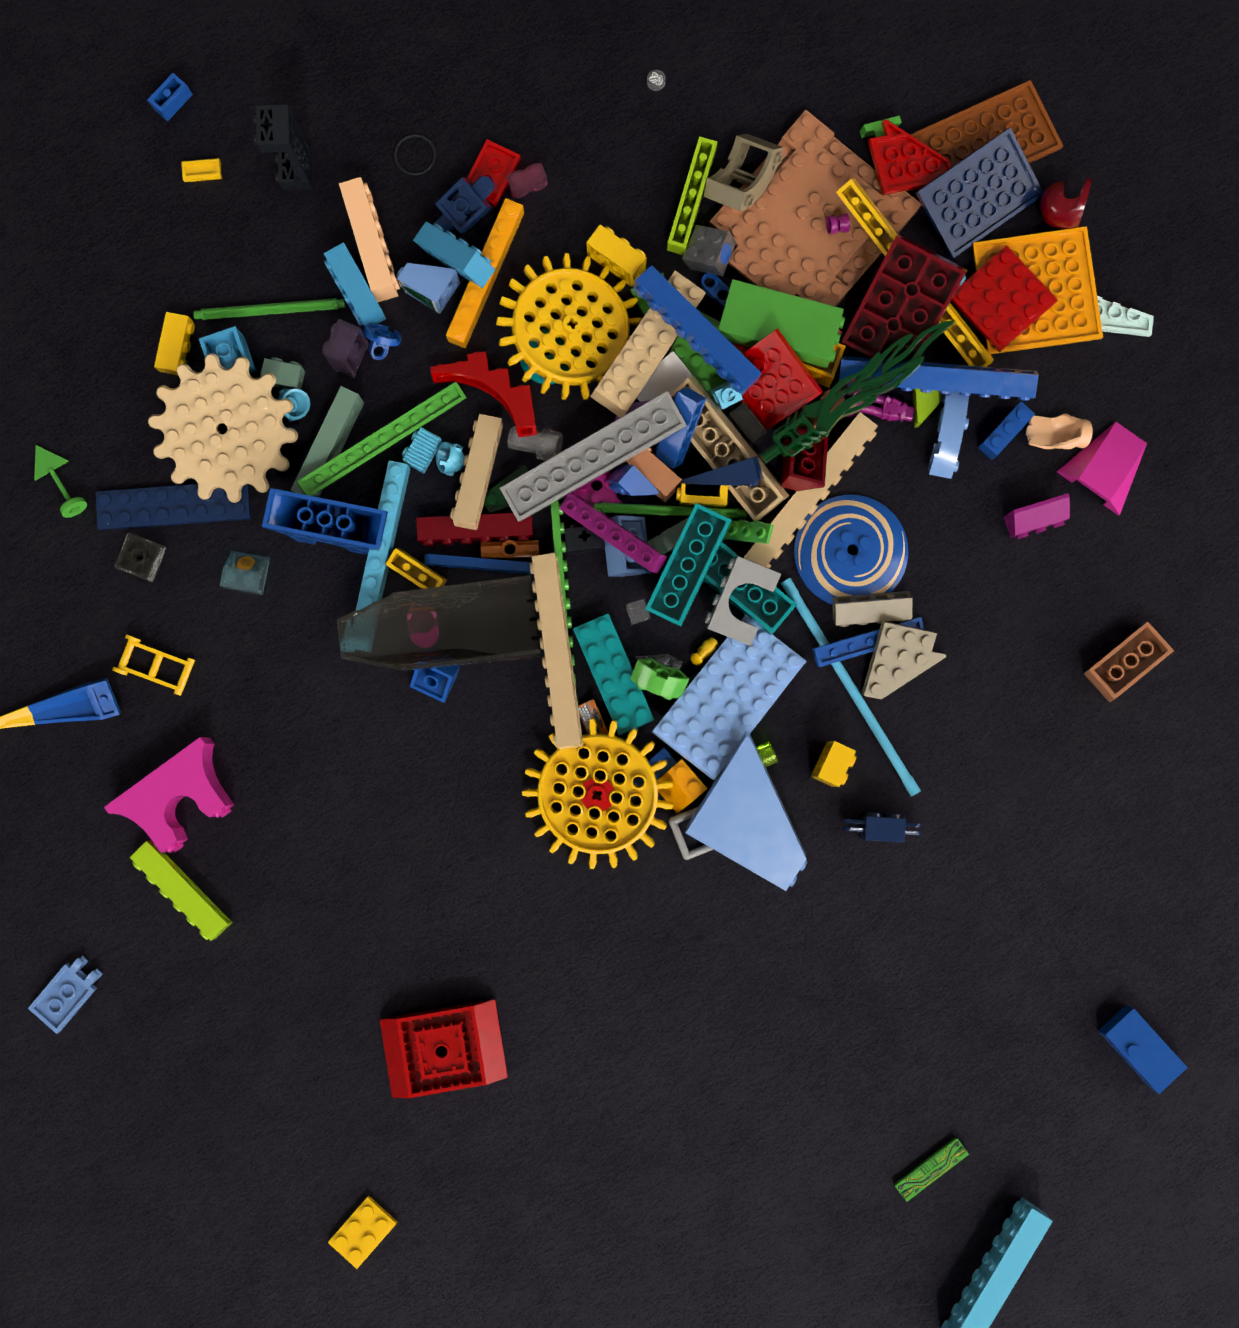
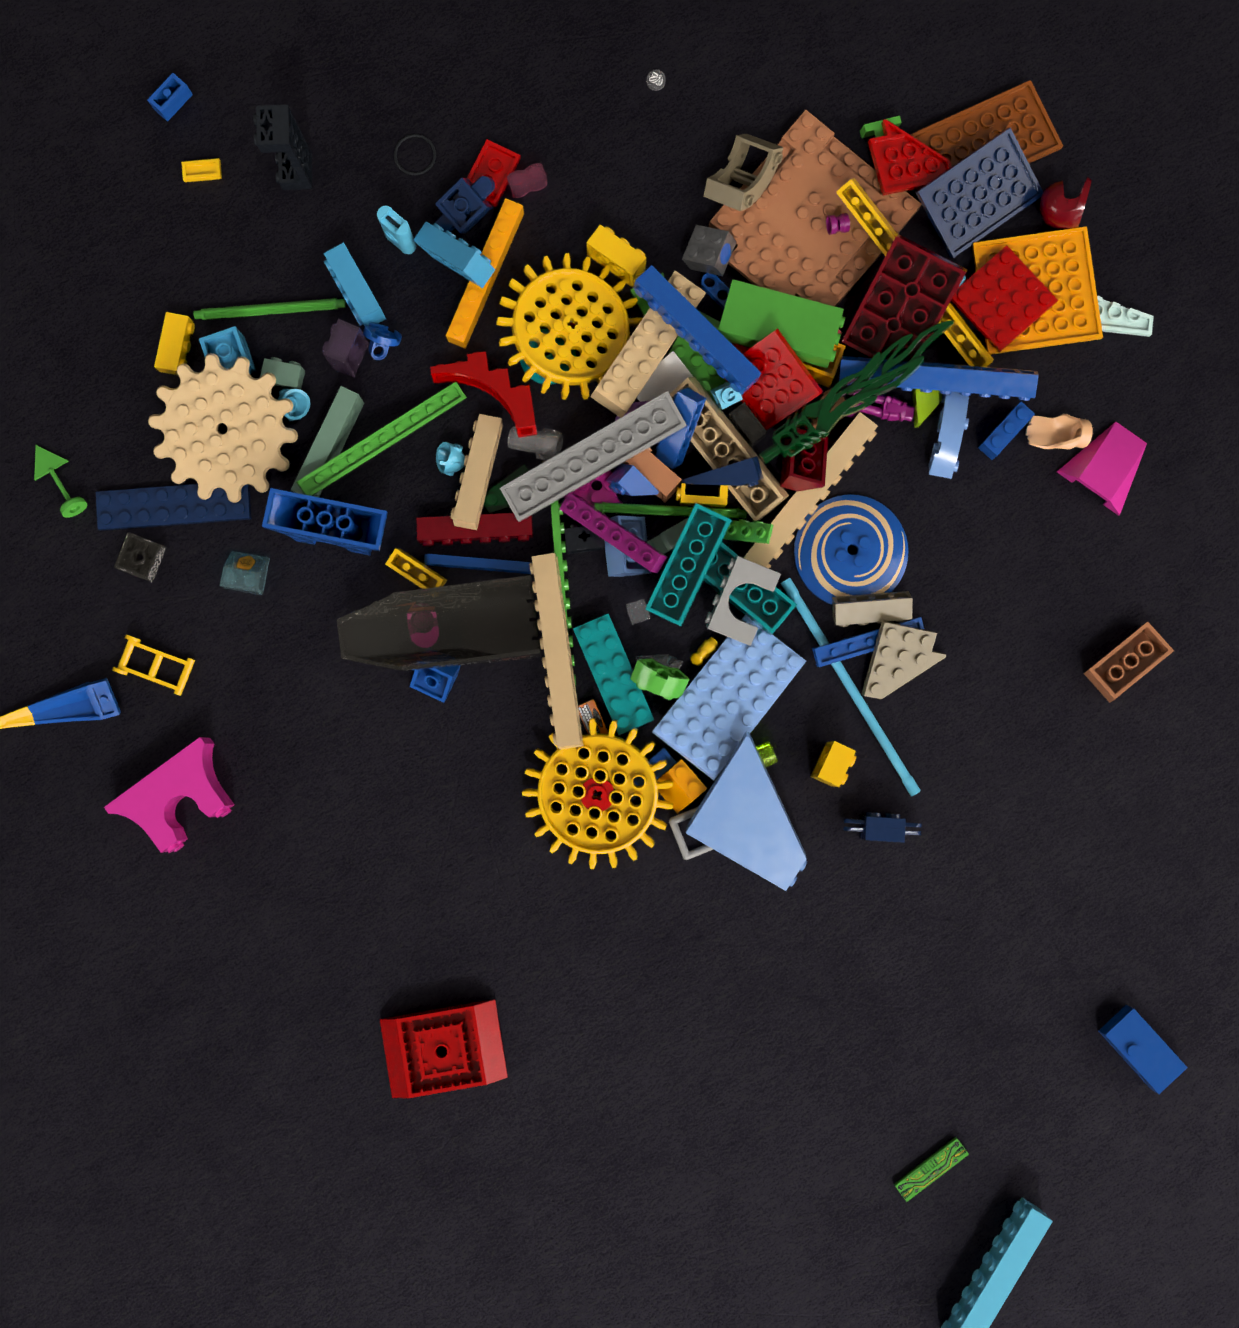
medium blue tile [28,956,103,1034] -> none
lime brick [130,840,232,941] -> none
yellow plate [328,1195,397,1269] -> none
light nougat brick [339,177,400,302] -> none
medium azure brick [348,461,410,653] -> none
medium blue slope [397,263,460,314] -> none
medium azure brick [402,427,442,474] -> none
dark orange piece [481,540,539,560] -> none
lime brick [667,136,717,255] -> none
magenta slope [1004,493,1070,539] -> none
none -> medium azure piece [377,206,416,254]

